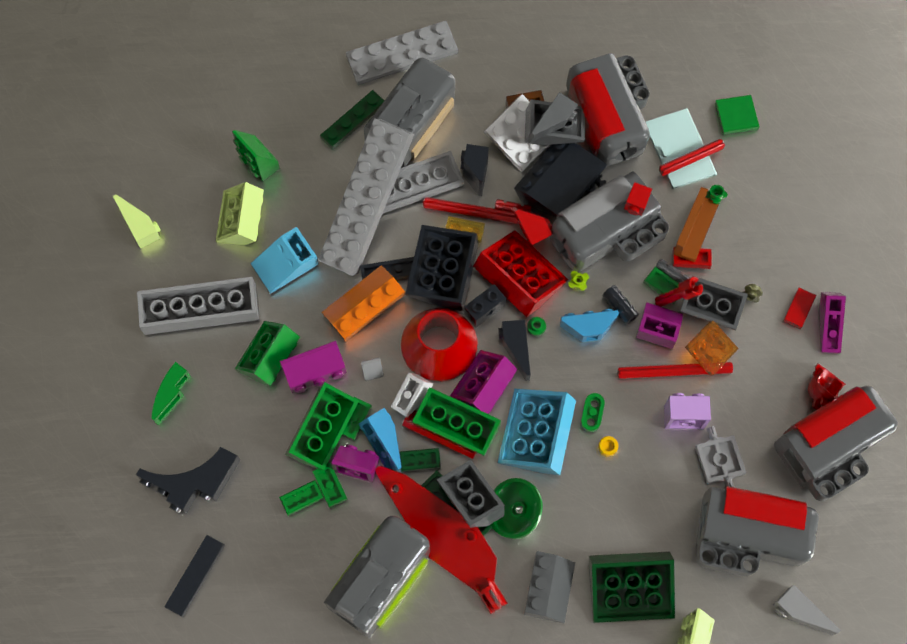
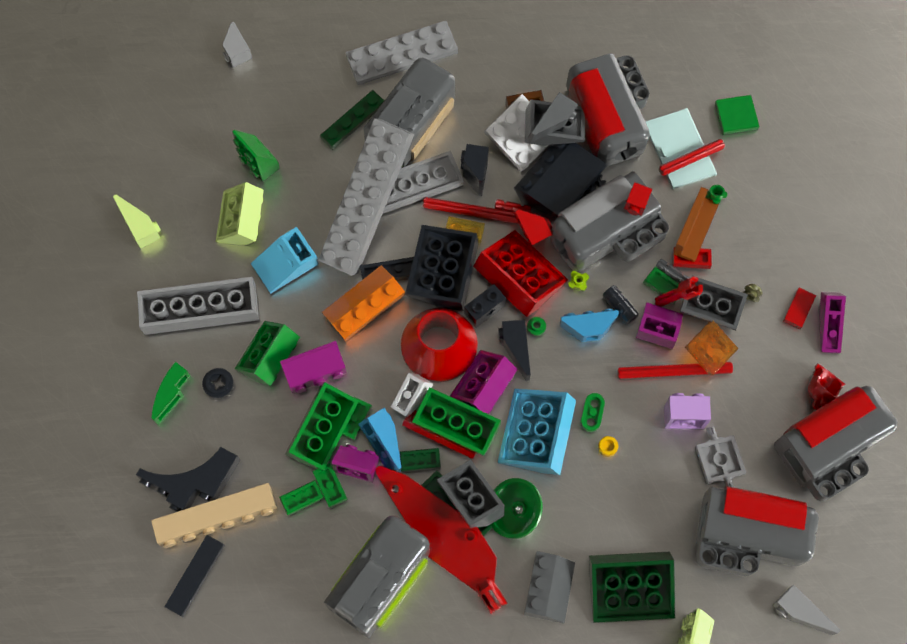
light grey slope [361,358,384,381] -> none
none -> tan brick [151,483,277,548]
none -> black gear [202,368,234,399]
none -> light grey slope [222,22,252,67]

